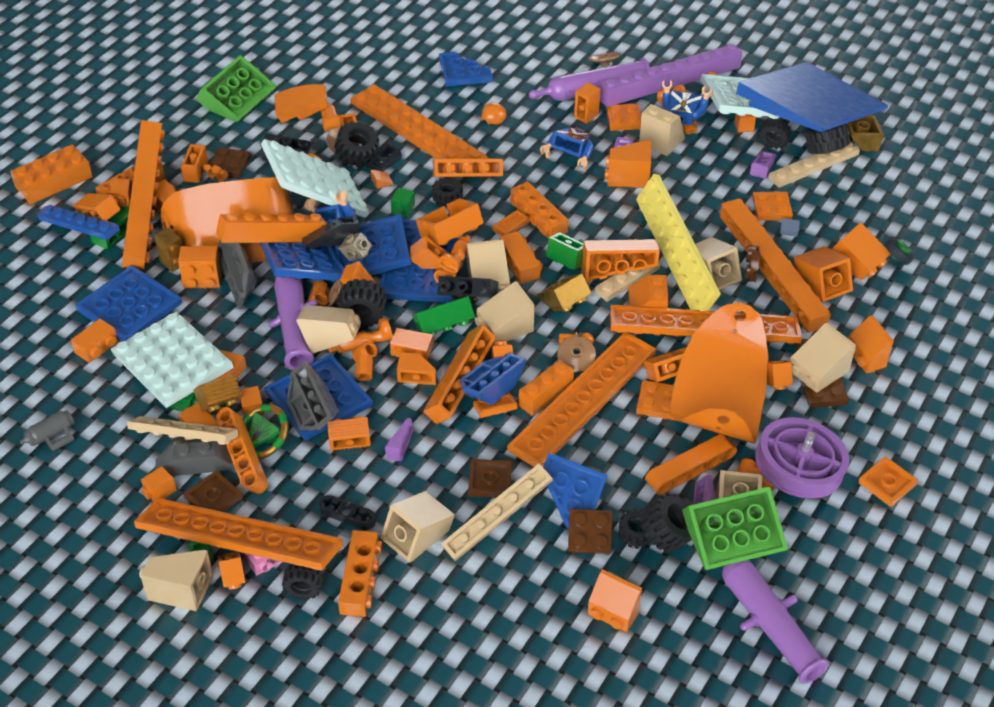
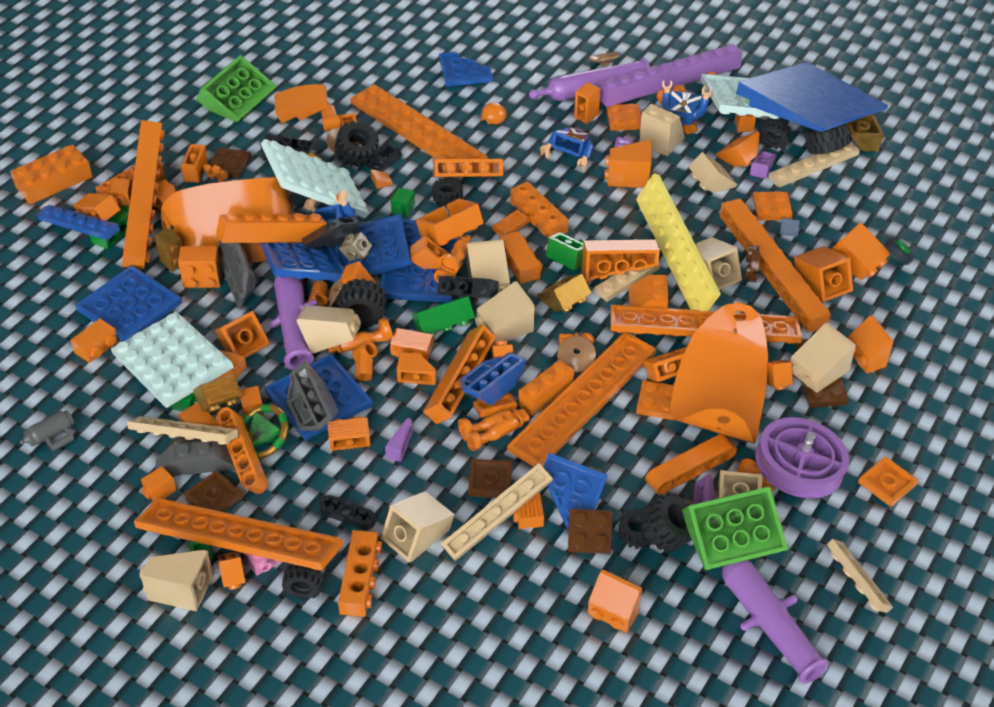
none -> orange slope [214,311,270,358]
none -> orange piece [458,408,530,451]
none -> orange brick [513,492,544,529]
none -> tan slope [688,152,737,193]
none -> orange slope [715,131,760,167]
none -> tan plate [827,539,893,613]

